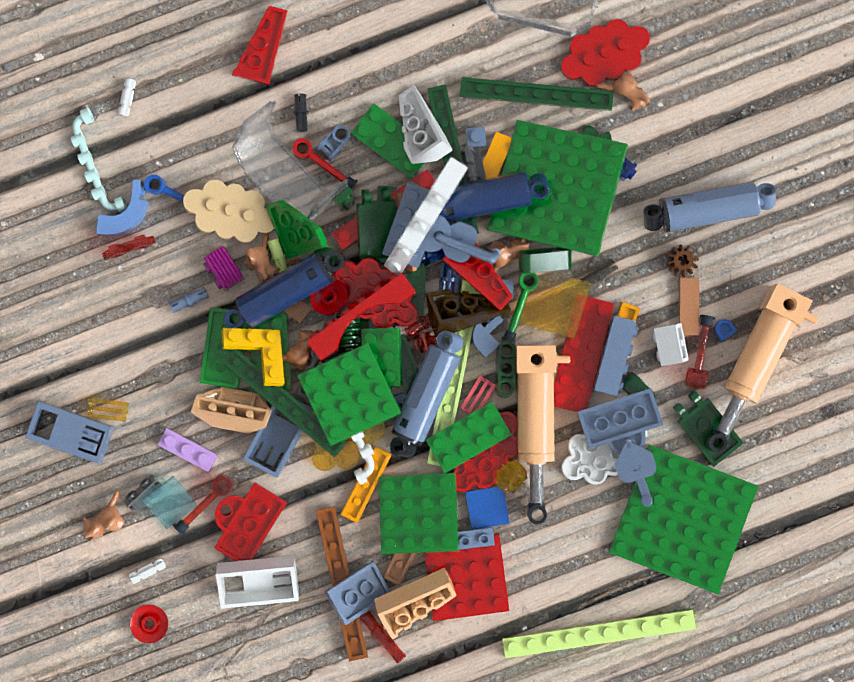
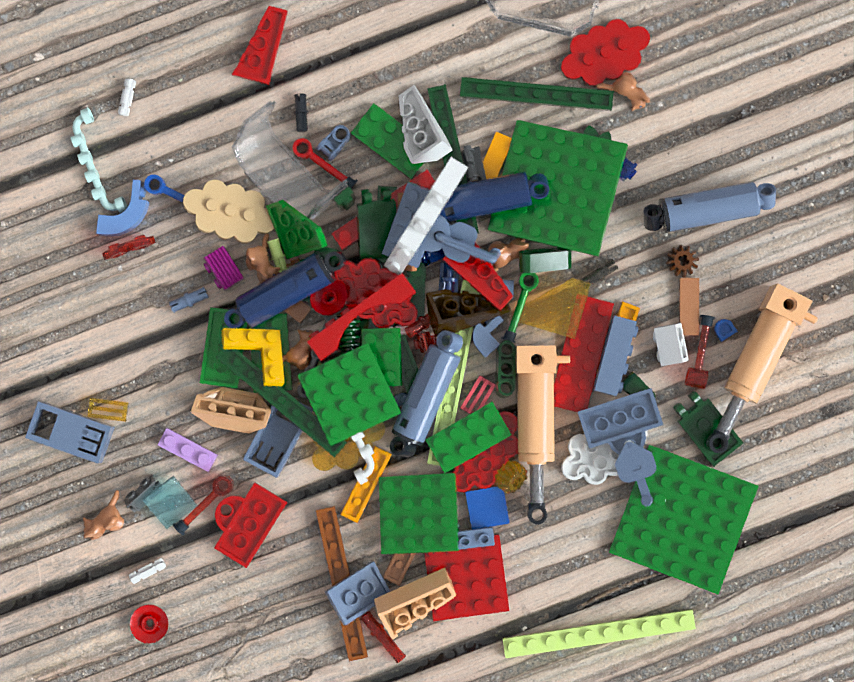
white piece [216,556,299,609] -> none
sand blue plate [466,127,486,148] -> none

